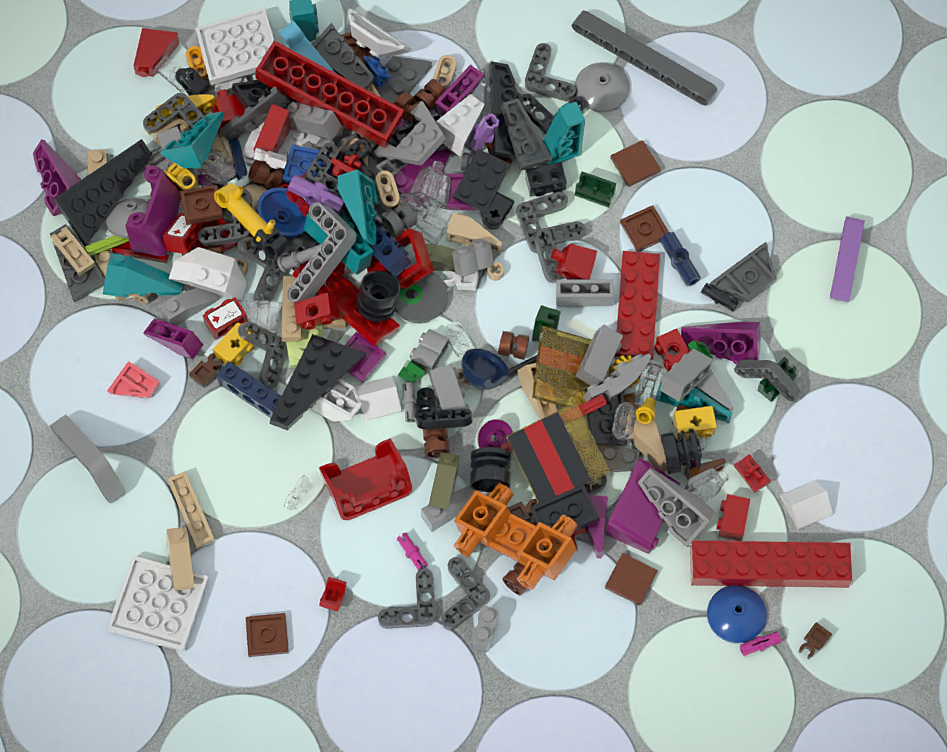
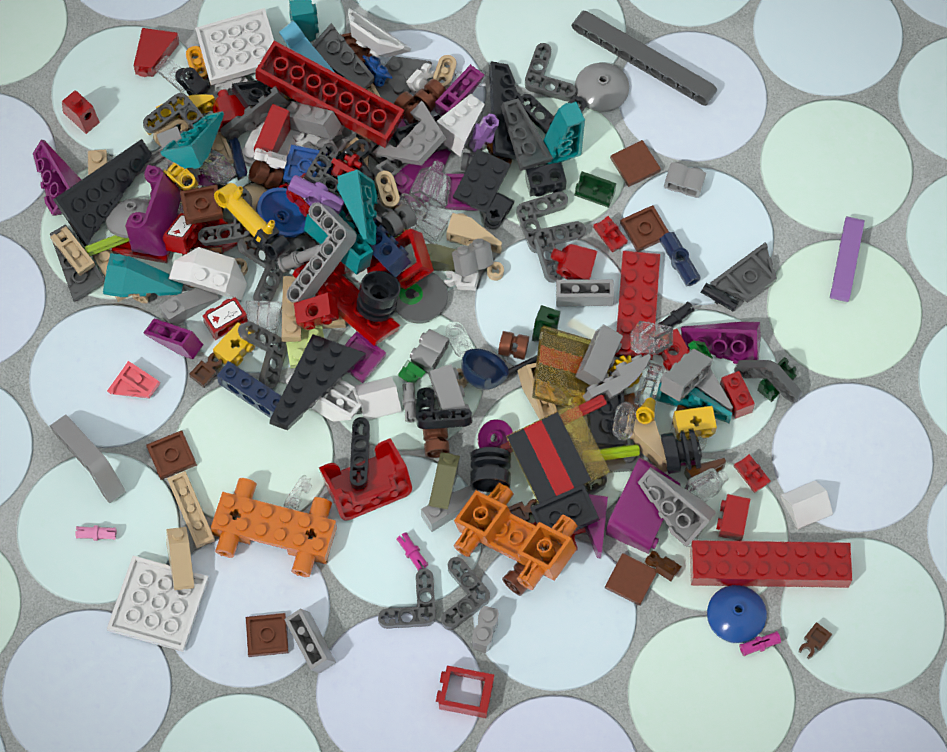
red bracket [319,577,347,612] -> none
none -> red torso [62,90,100,134]
none -> bright pink pin [75,525,117,541]
none -> copper tile [146,430,197,480]
none -> orange piece [211,478,337,578]
none -> light grey brick [284,608,336,673]
none -> black beam [350,417,370,490]
none -> white plate [406,63,435,95]
none -> red window [436,665,494,718]
none -> lime axle [582,444,640,463]
none -> red hips [593,216,628,252]
none -> clear torso [631,321,673,355]
none -> reddish brown plate [645,550,682,582]
none -> black pin [658,301,695,333]
none -> light grey brick [664,162,706,198]
none -> red brick [720,371,755,419]

